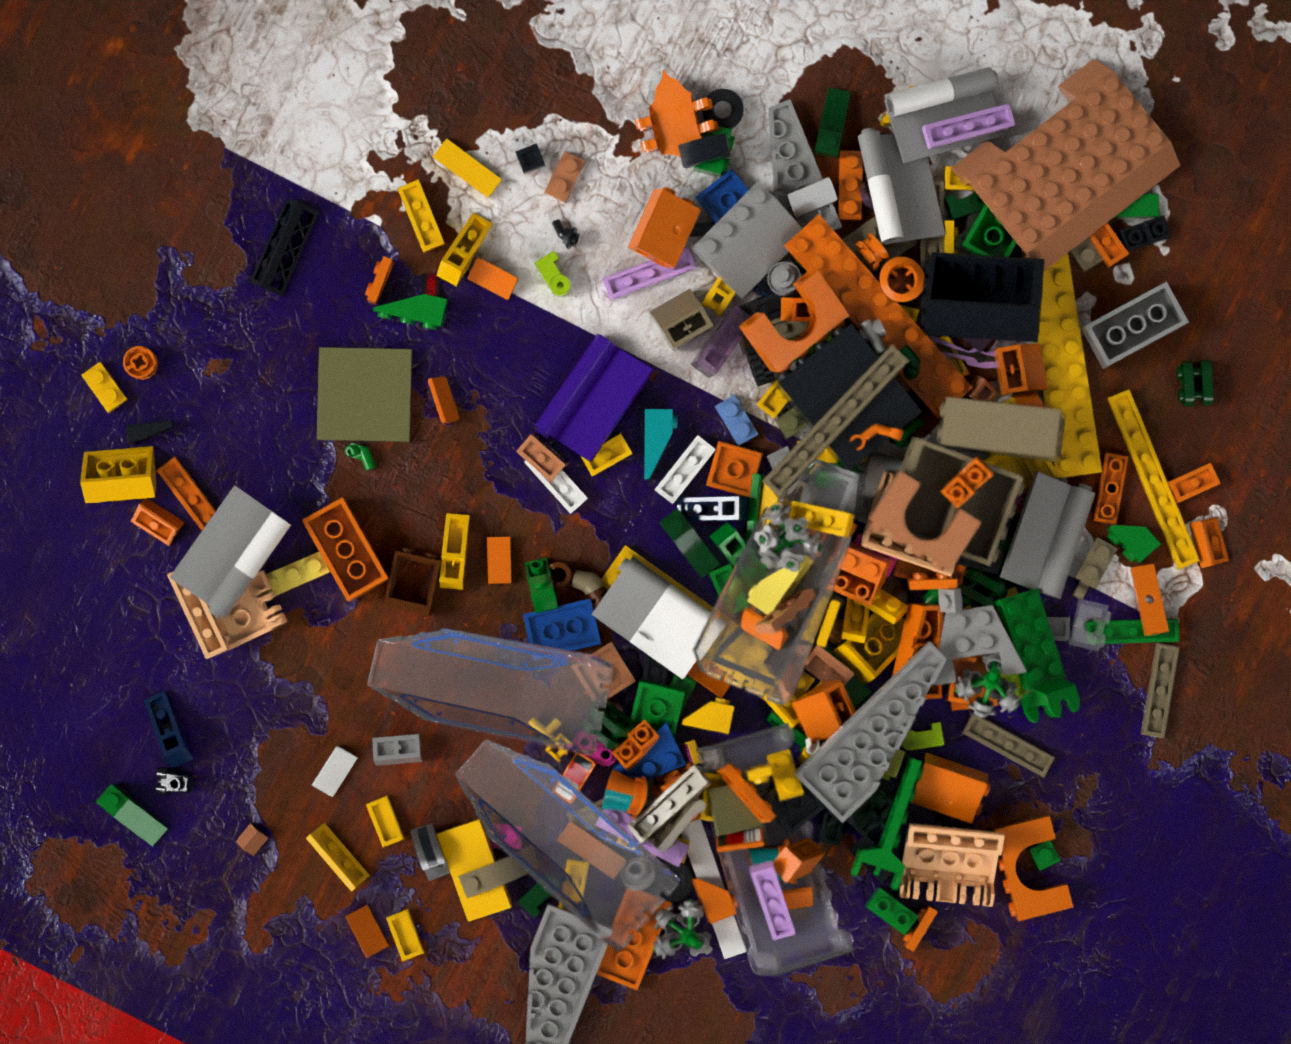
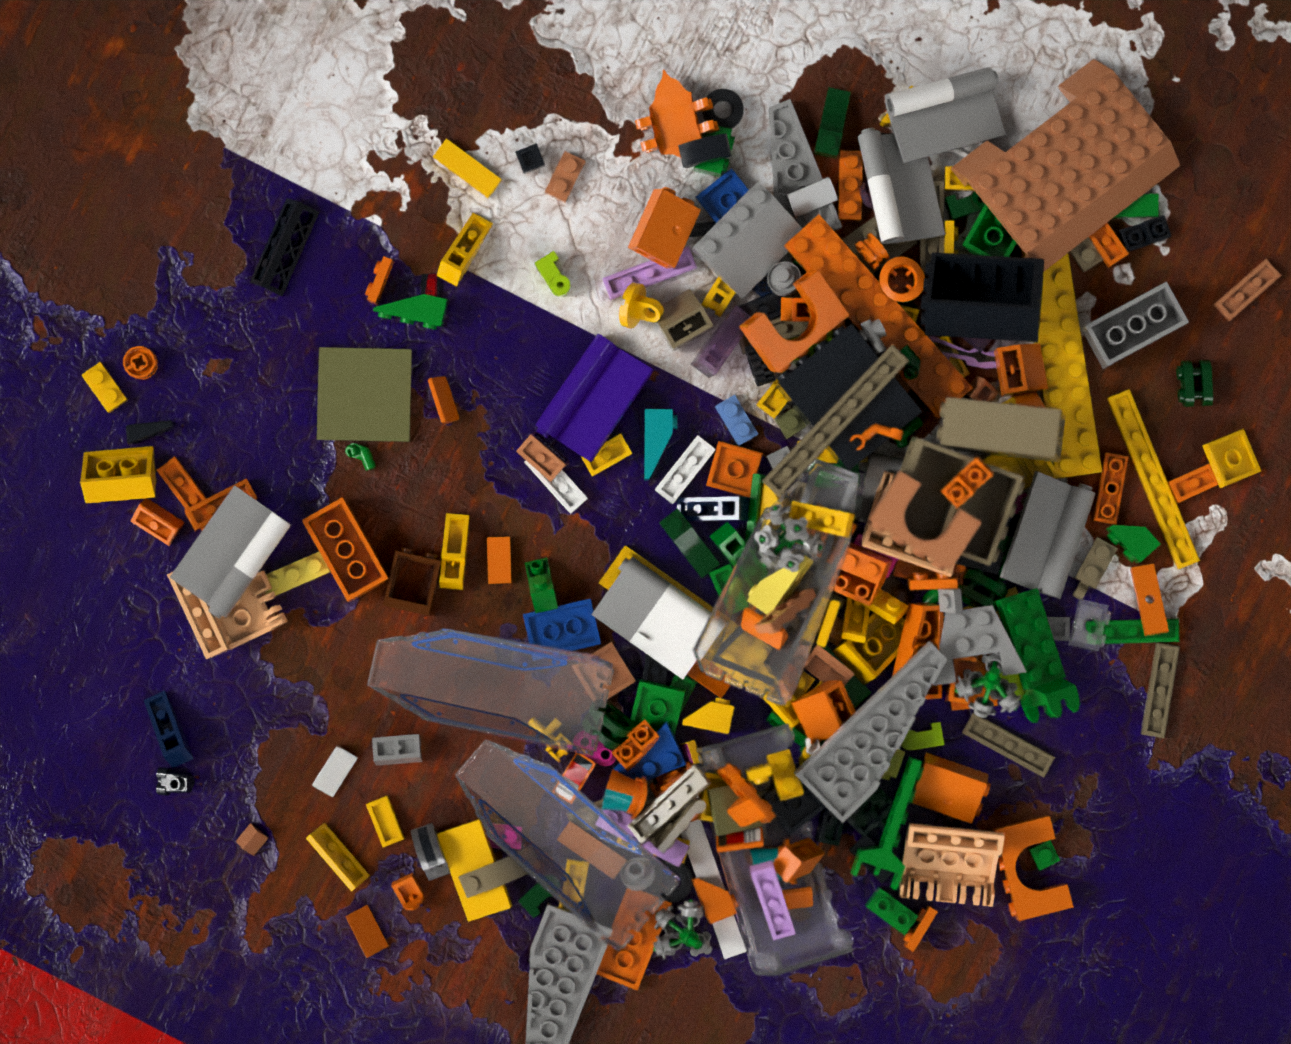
green slope [96,783,169,847] -> none
yellow tile [386,909,425,962] -> none
yellow plate [397,179,445,253] -> none
orange slope [467,257,519,300] -> none
piece [549,561,606,607] -> none
black plate [552,219,580,249] -> none
lavender plate [921,103,1016,149] -> none
orange slope [1190,516,1229,568] -> none
none -> orange plate [184,478,258,532]
none -> orange plate [391,873,424,911]
none -> yellow tile [619,282,664,329]
none -> orange slope [727,797,769,827]
none -> yellow tile [1202,429,1261,488]
none -> nougat tile [1213,258,1282,322]

